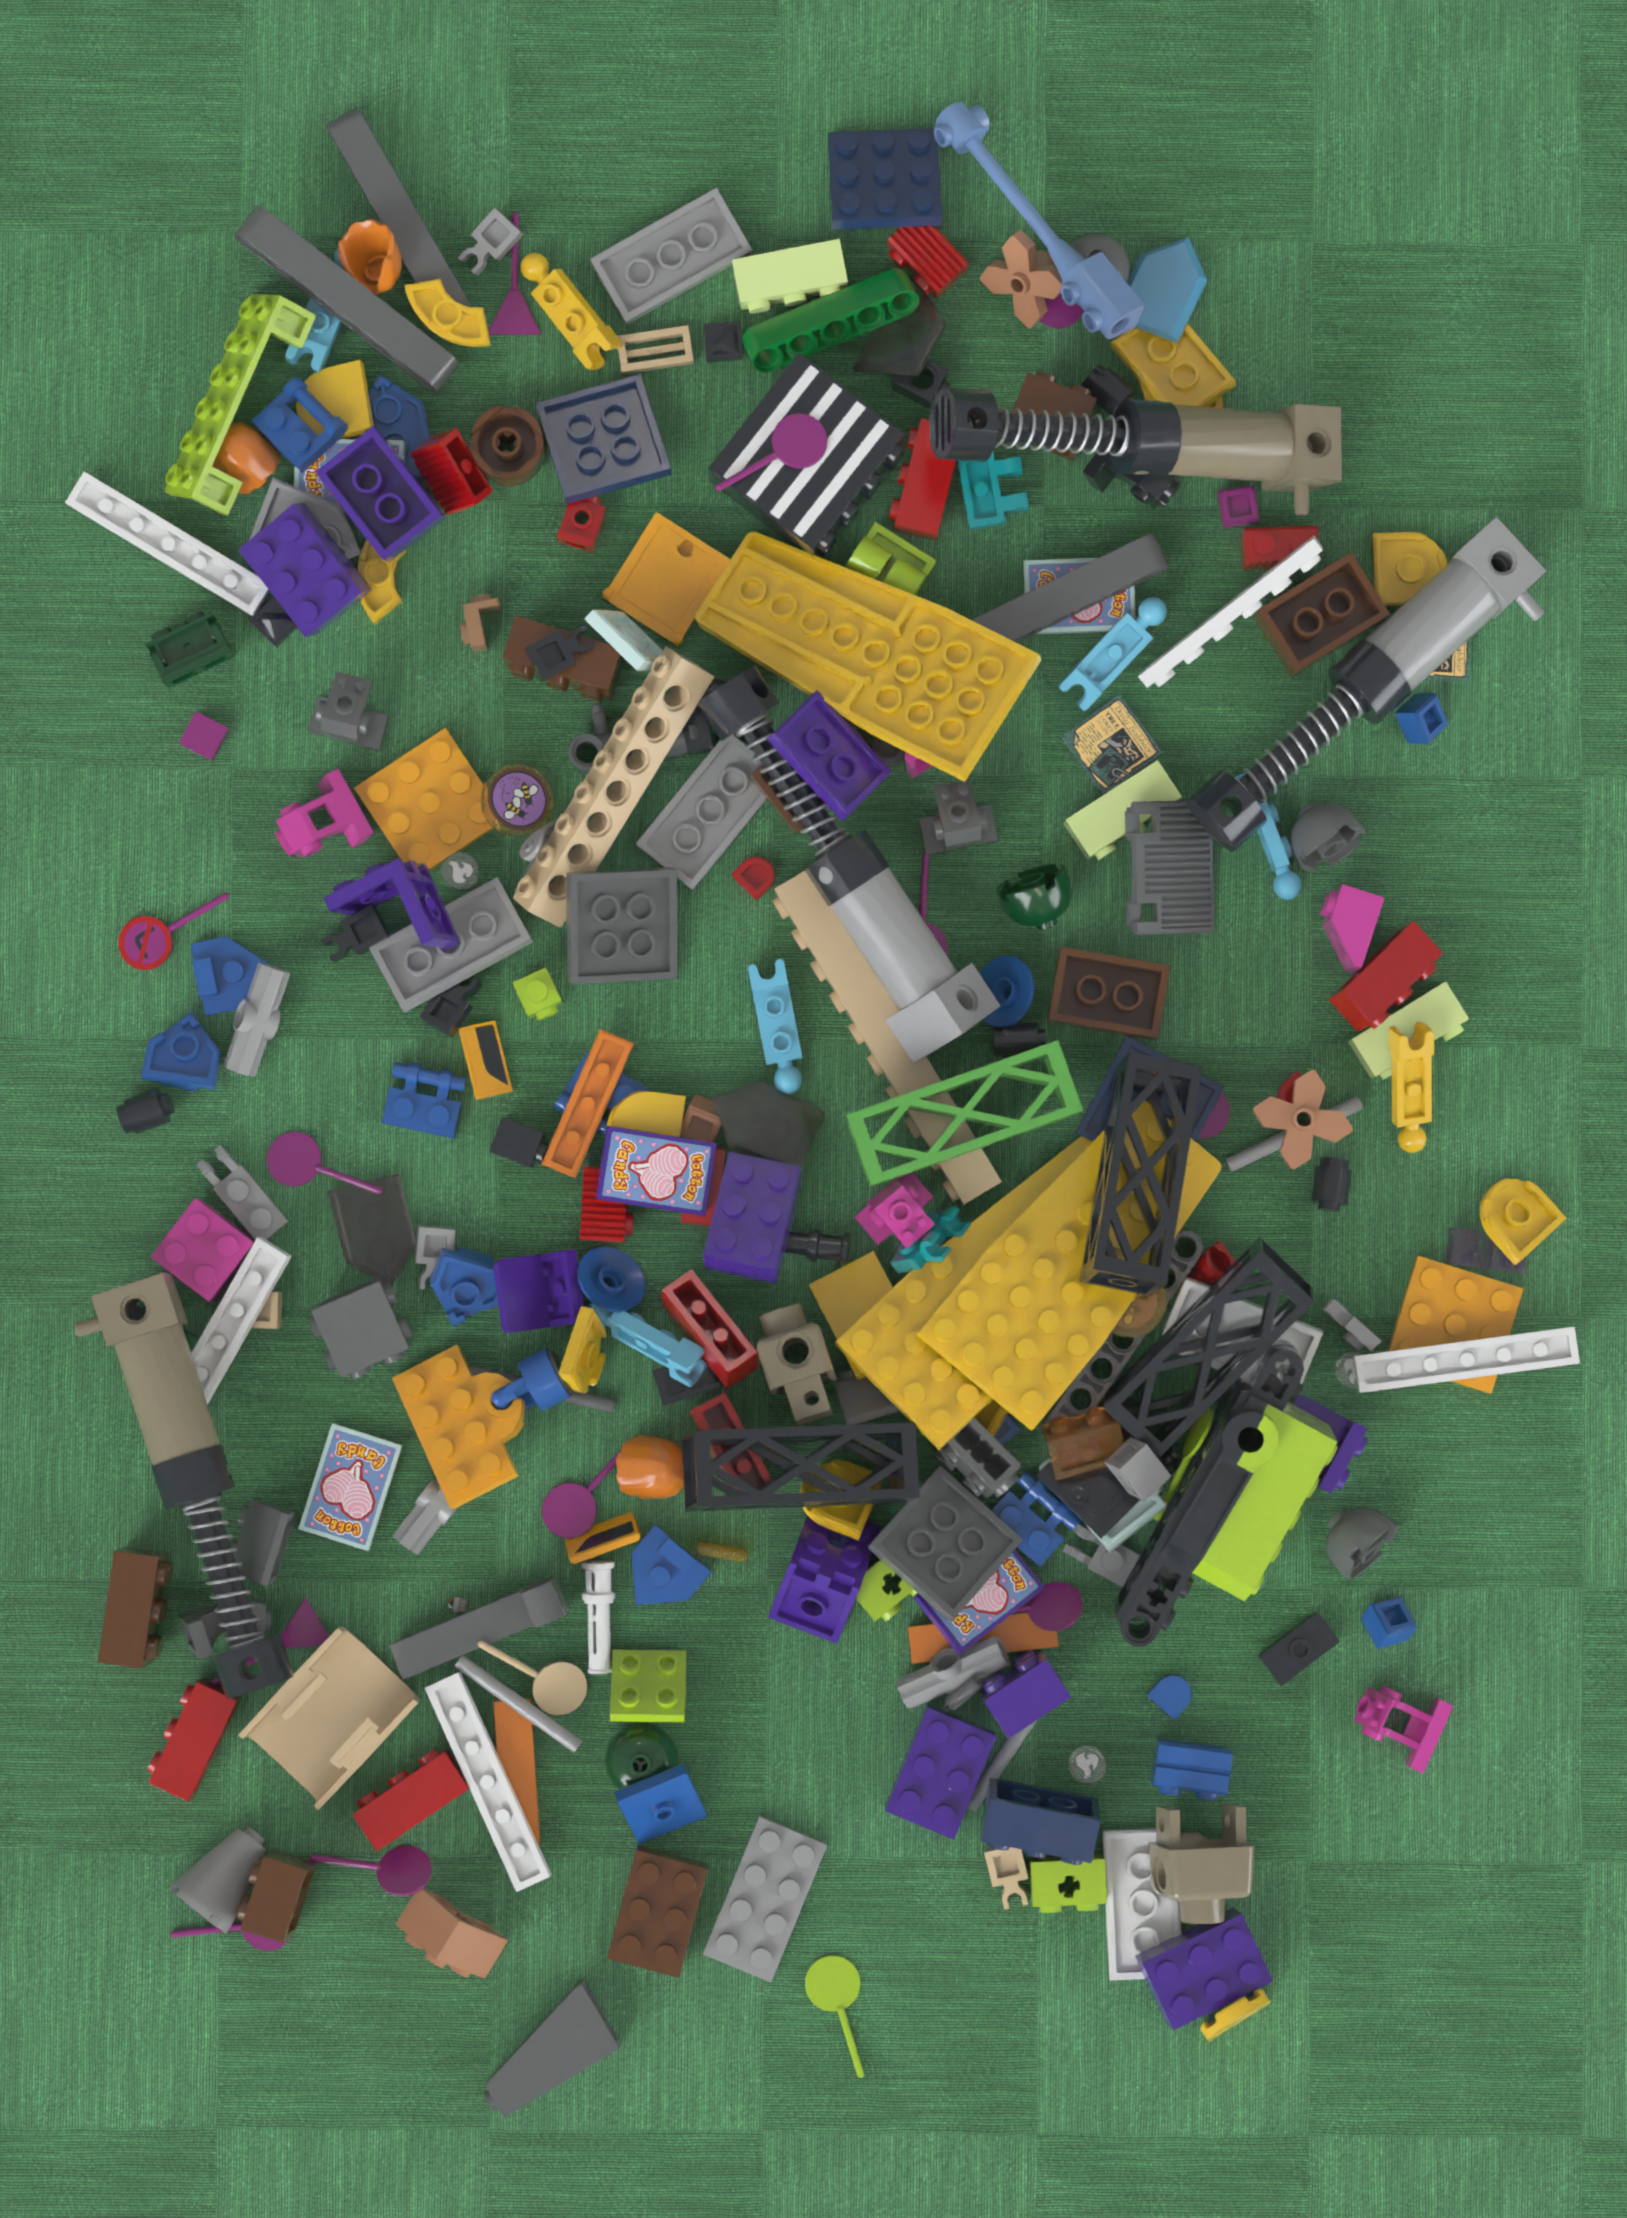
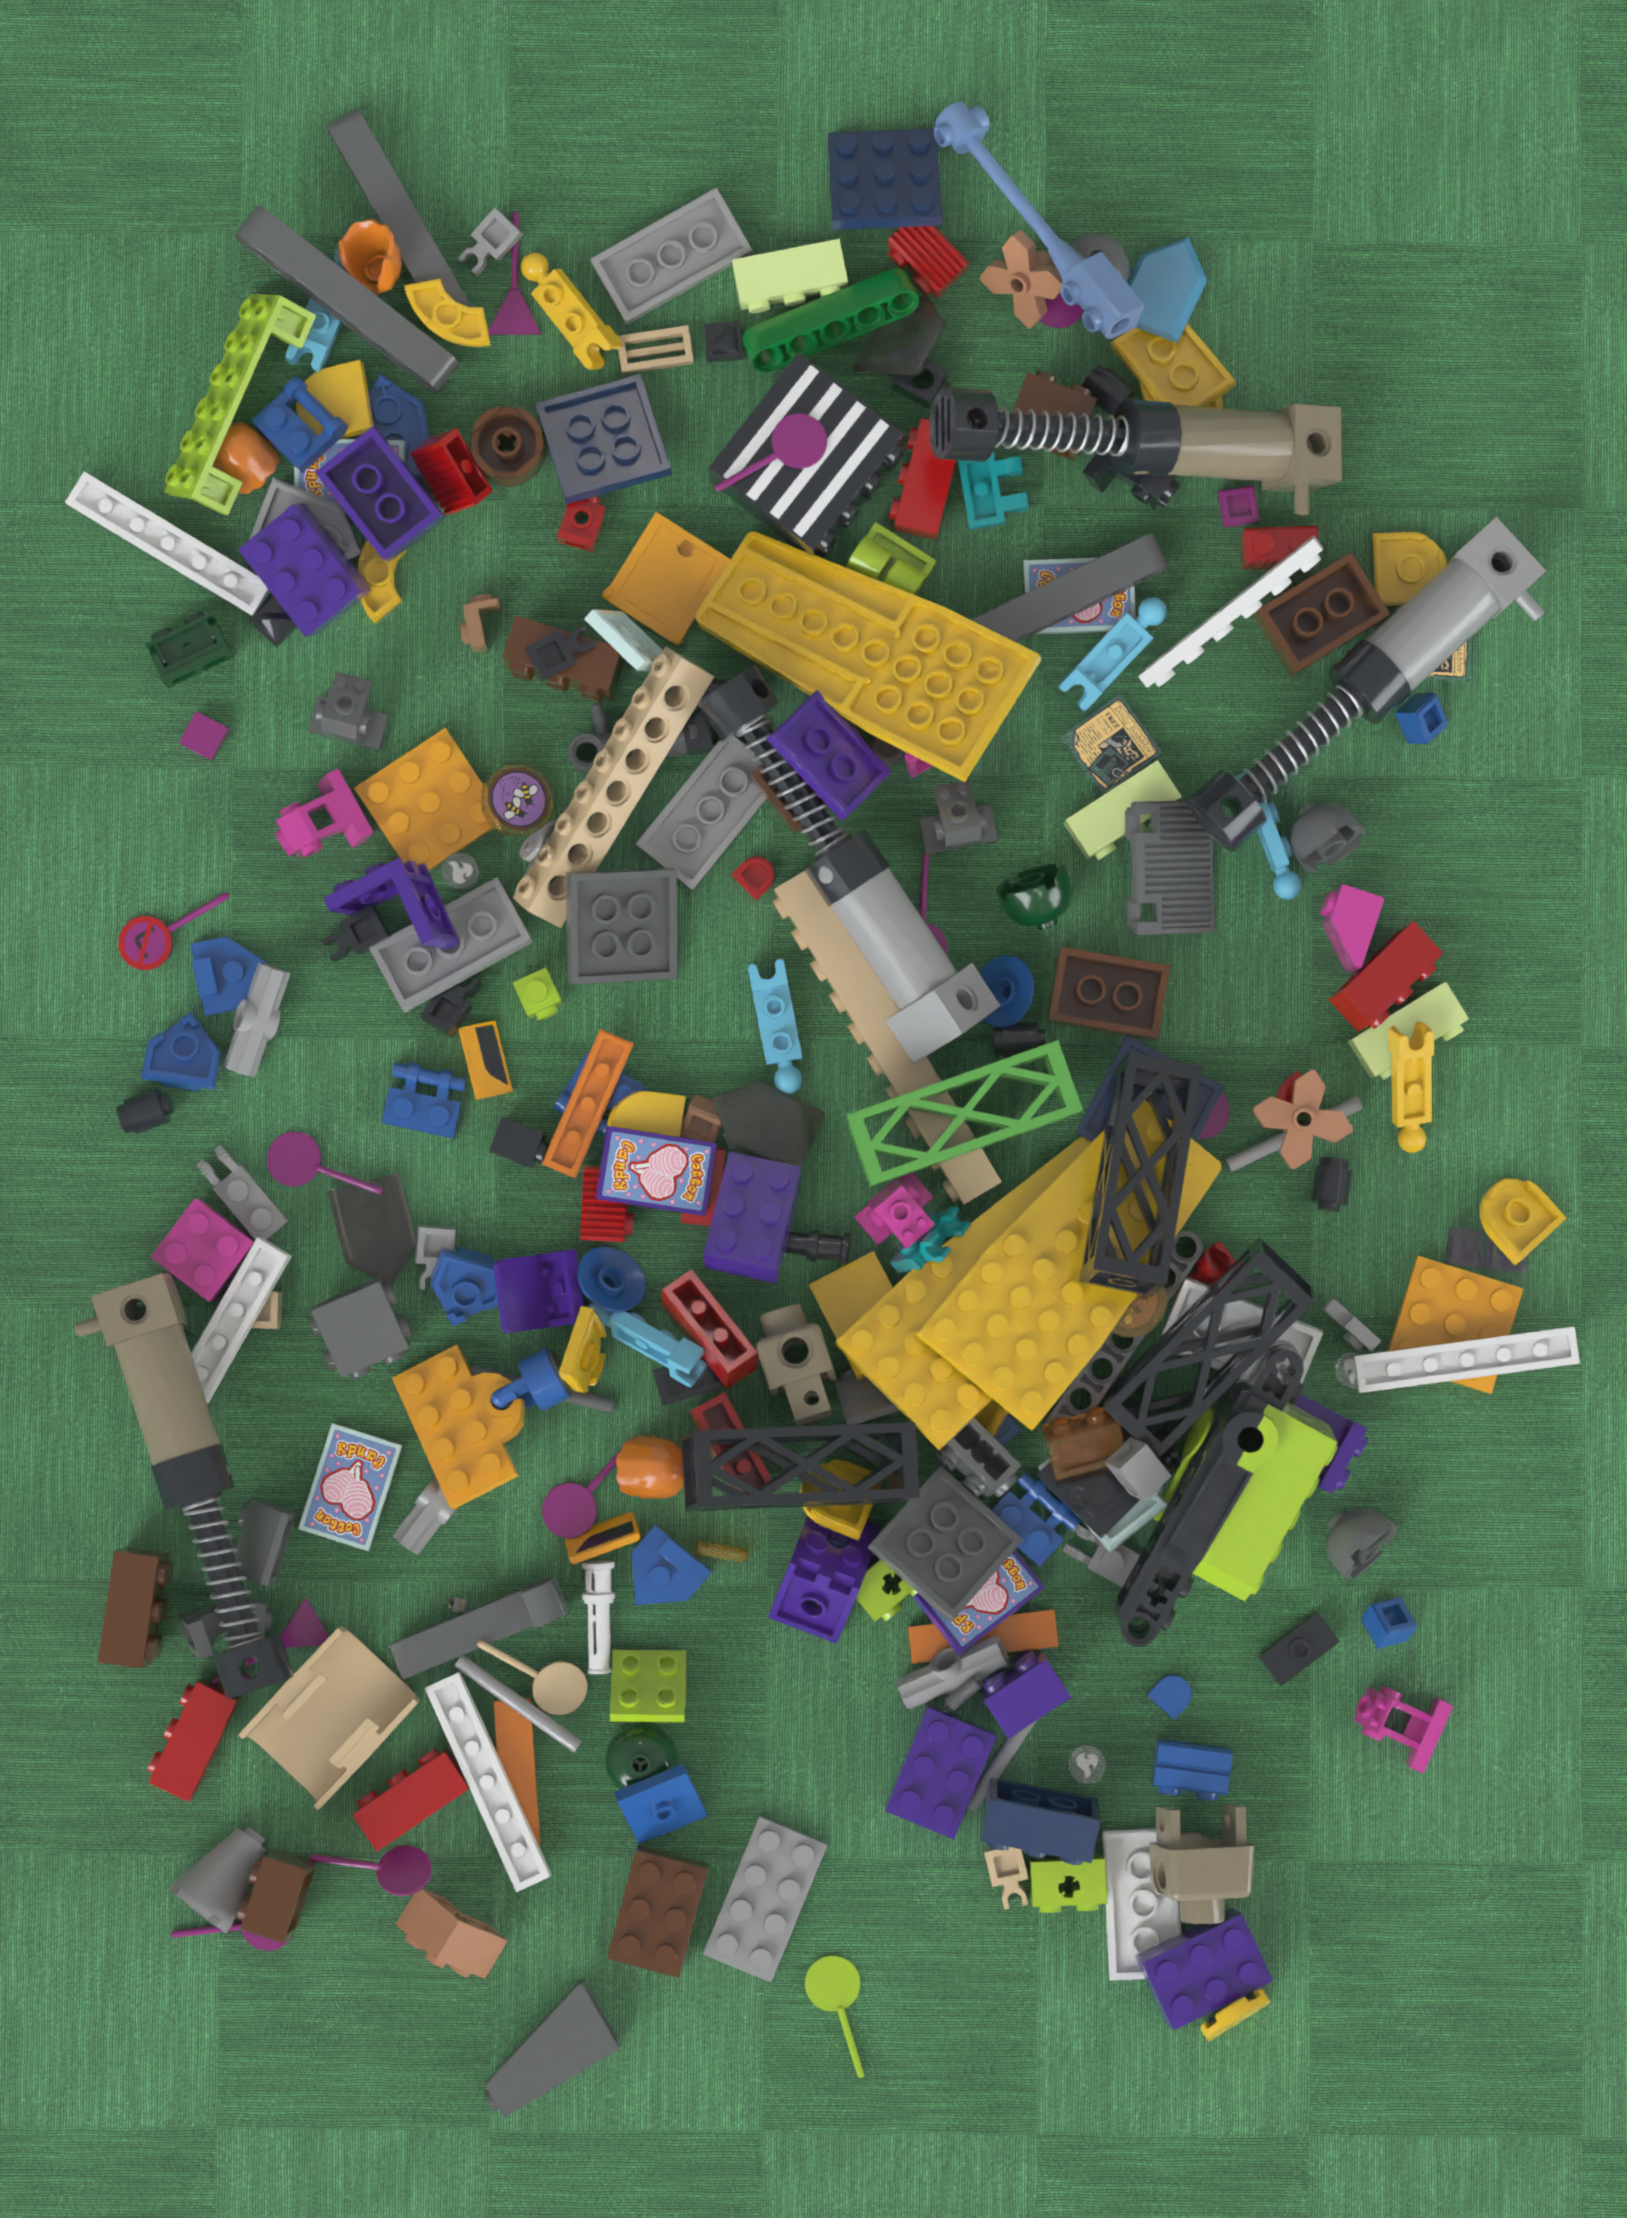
magenta piece [1014,1582,1083,1631] -> none

